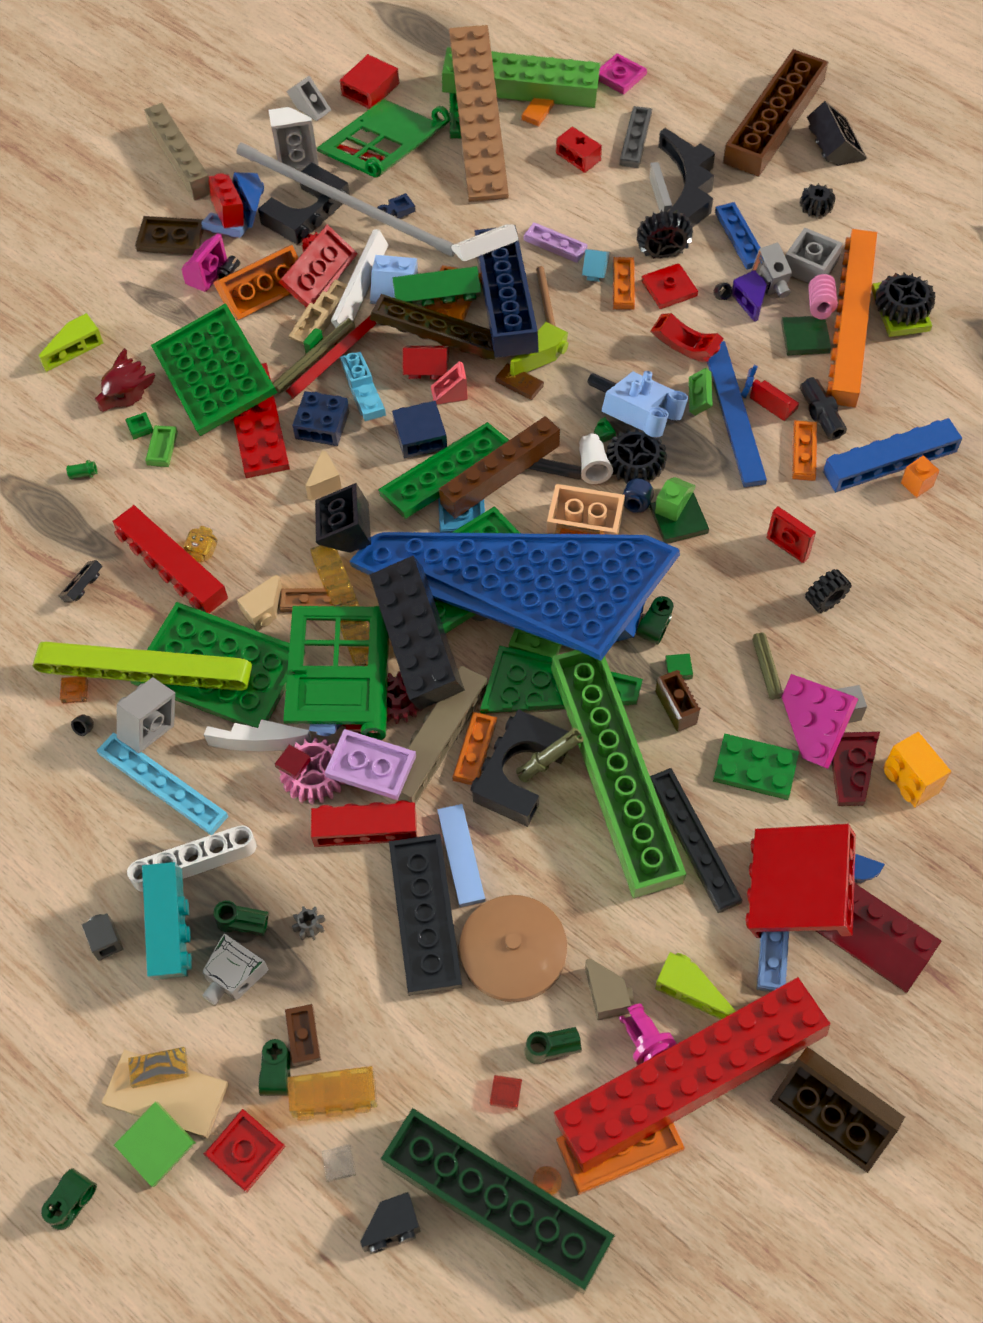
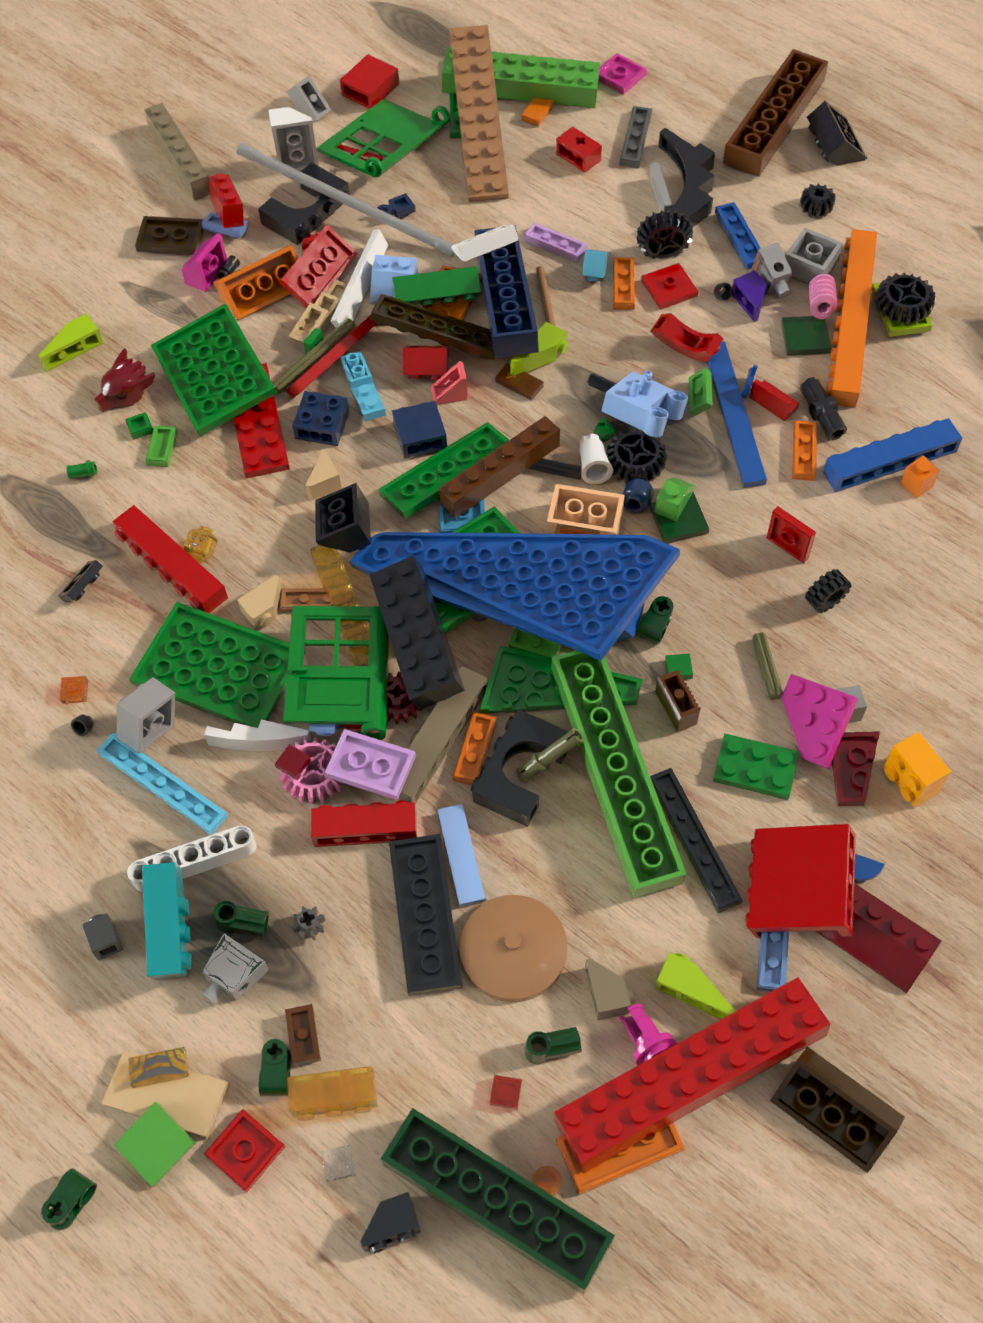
lime beam [32,642,252,691] -> none
blue slope [232,172,264,228] -> none

